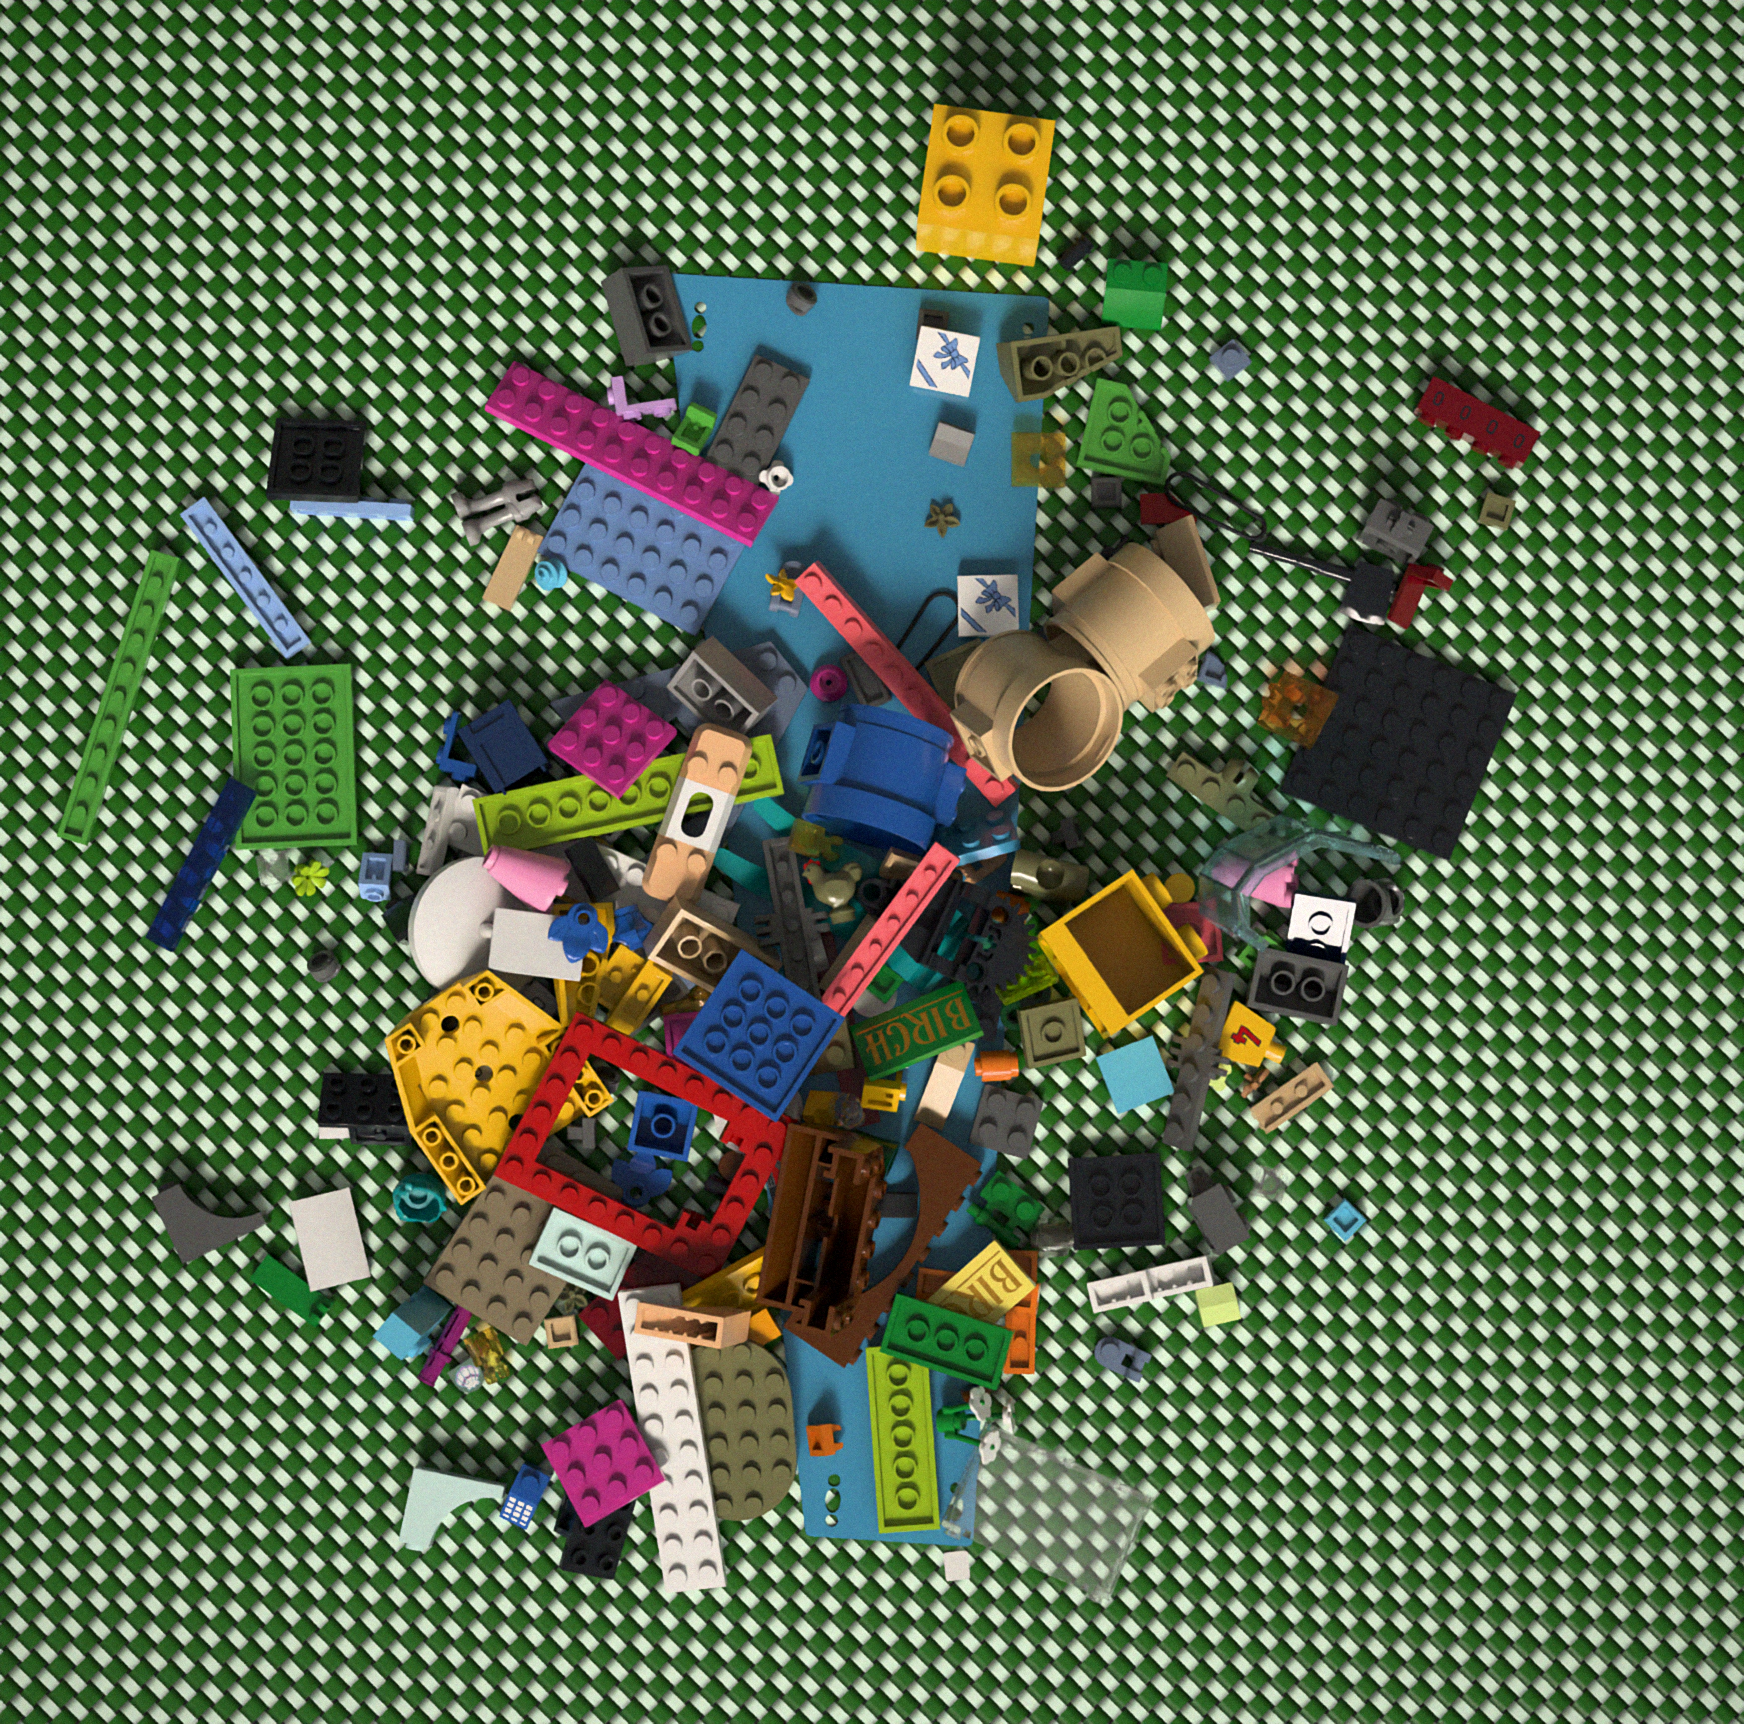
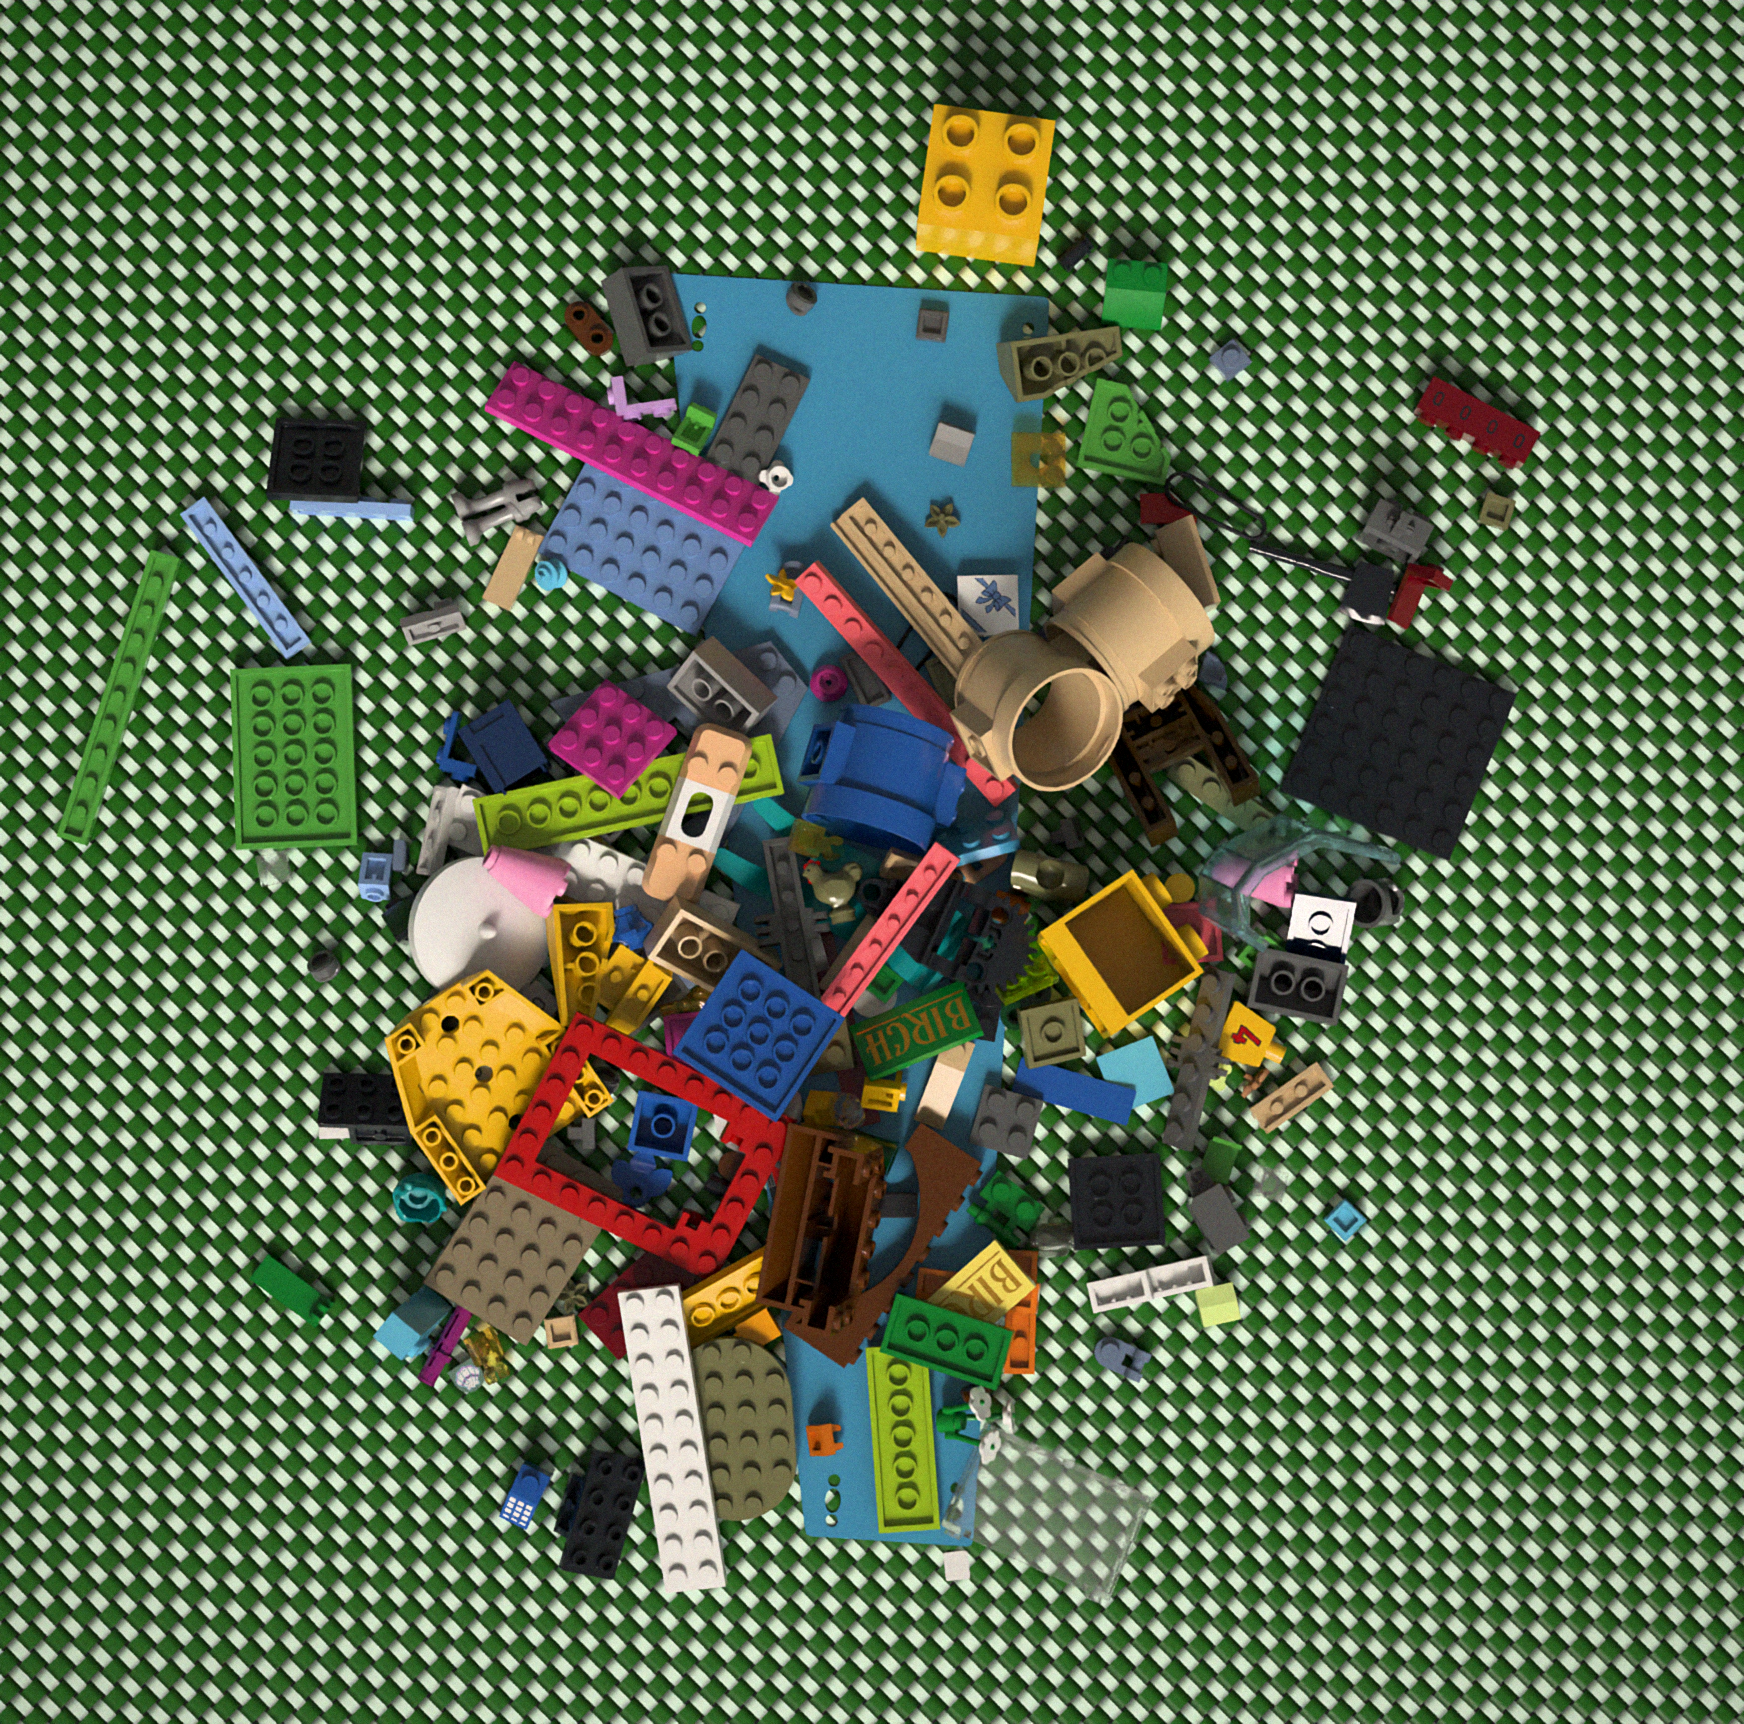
clear blue tile [145,777,258,952] -> none
dark grey arch [151,1181,271,1264] -> none
white tile [289,1187,371,1292] -> none
lime plant [291,859,329,896] -> none
light aqua arch [399,1465,507,1551] -> none
white tile [487,907,587,982] -> none
light aqua plate [528,1207,637,1301] -> none
dark pink plate [541,1398,667,1527] -> none
blue plate [548,902,608,963] -> none
black tile [564,836,621,904] -> none
light nougat arch [634,1301,751,1349] -> none
white tile [910,325,980,397] -> none
orange brick [974,1049,1019,1082] -> none
dark grey tile [1091,477,1122,509] -> none
clear orange piece [1257,670,1339,750] -> none
none -> light grey hinge [400,597,467,646]
none -> reddish brown plate [564,301,614,356]
none -> tan plate [830,497,983,680]
none -> blue sticker [1012,1057,1136,1125]
none -> dark brown wedge [1108,684,1262,848]
none -> bright green bracket [1201,1136,1242,1185]

